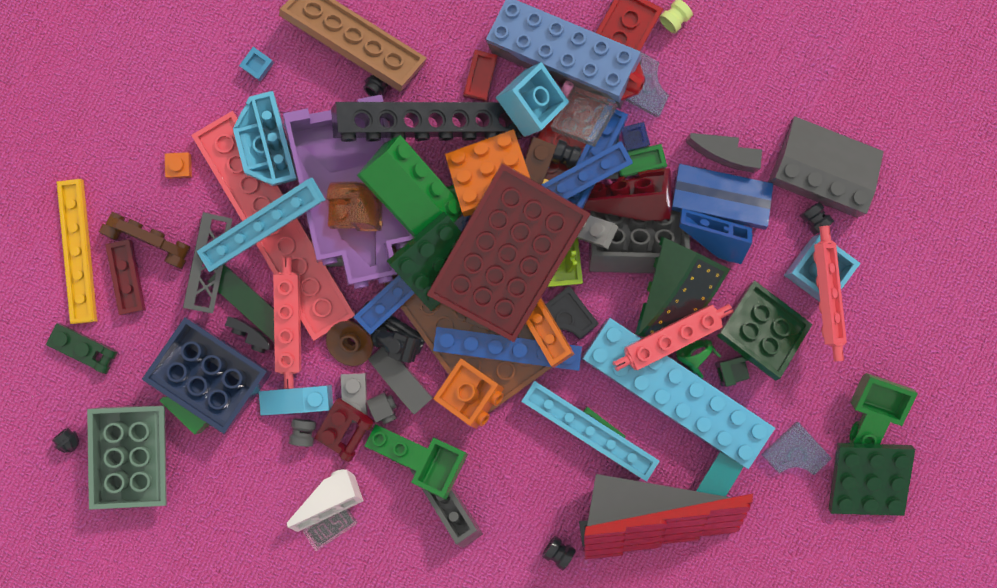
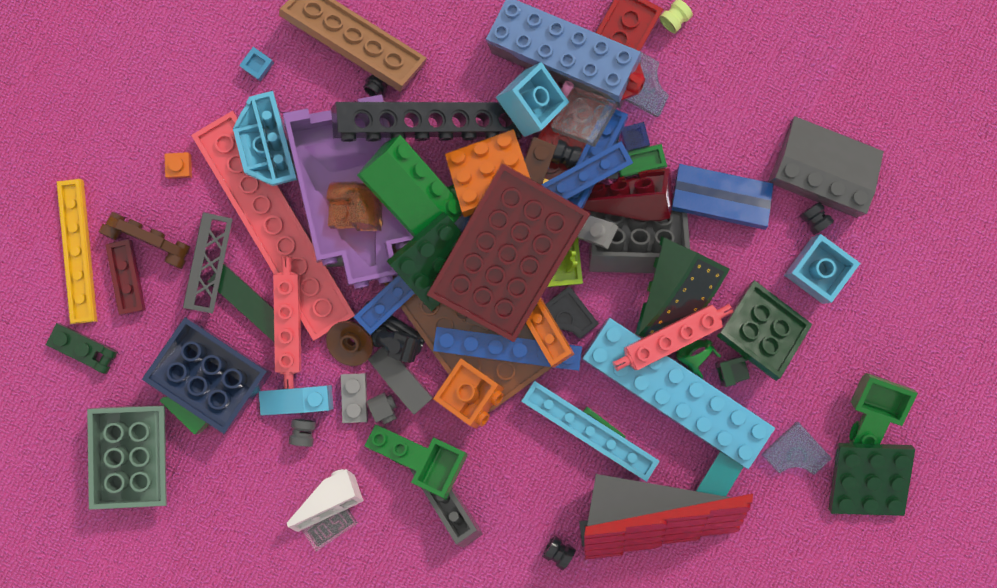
black plate [52,427,79,453] -> none
medium azure plate [196,178,326,272] -> none
black slope [225,316,275,353] -> none
dark red plate [314,397,374,462] -> none
red tile [463,50,498,102] -> none
blue slope [679,208,752,264] -> none
dark grey slope [686,133,762,173] -> none
coral plate [813,226,847,361] -> none

